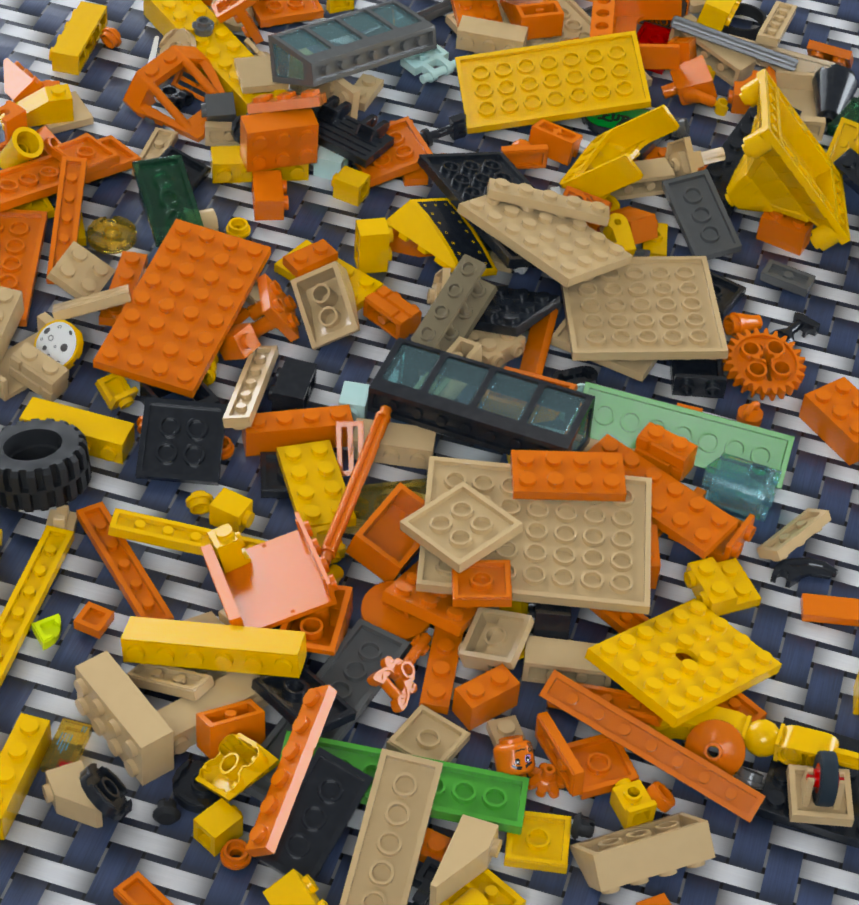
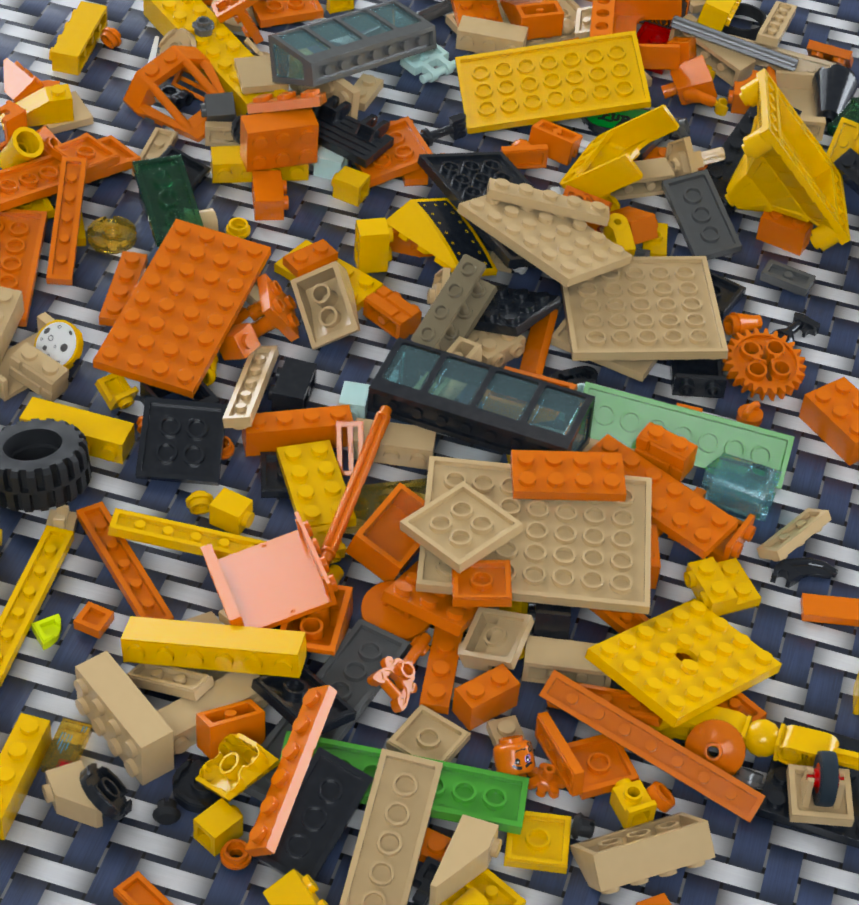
tan plate [46,241,116,298] -> none
tan tile [52,284,131,320] -> none
yellow brick [207,523,251,574] -> none
none -> tan plate [562,6,592,39]

